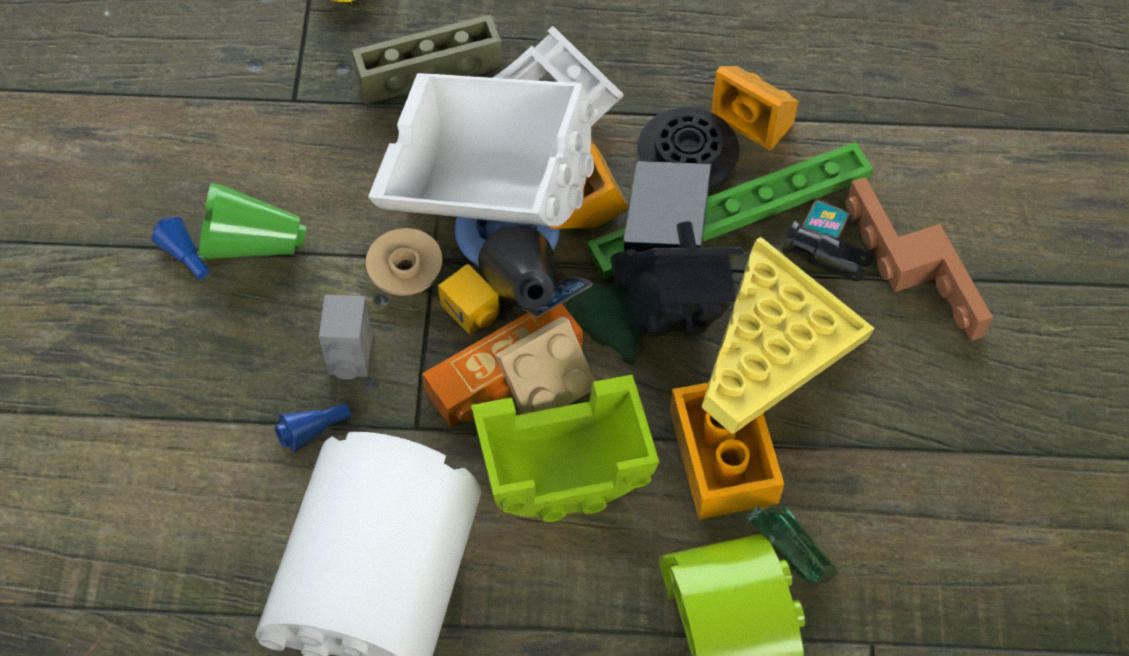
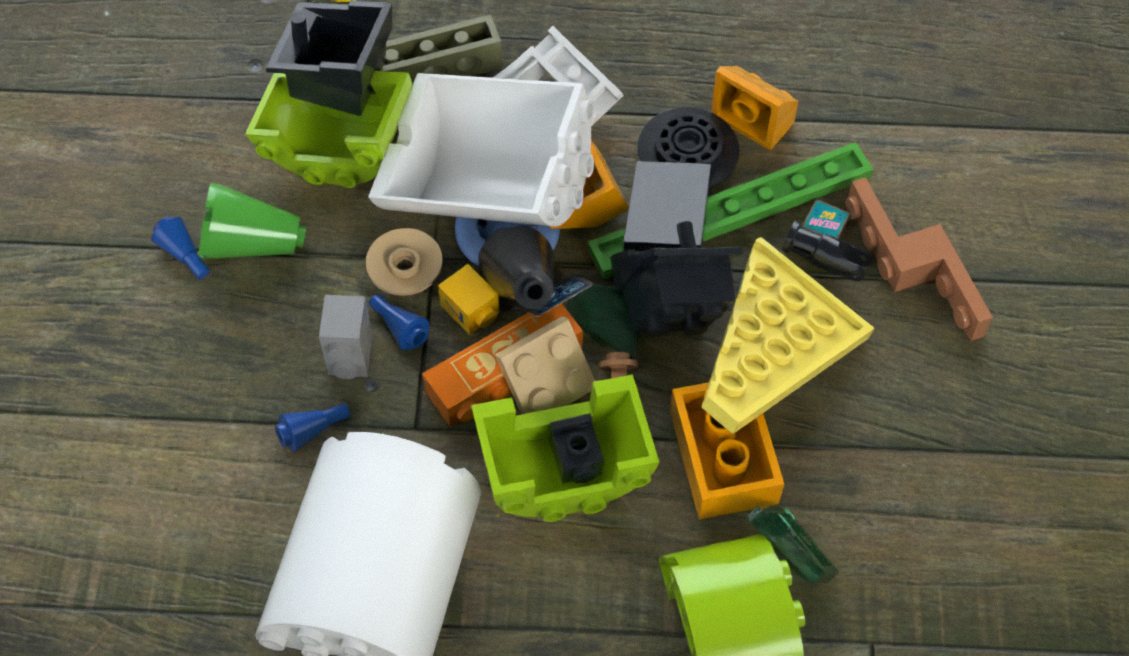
none -> lime cylinder [245,71,413,188]
none -> black piece [266,0,392,116]
none -> blue cone [369,294,430,351]
none -> black brick [549,413,604,484]
none -> medium nougat plate [598,352,638,379]

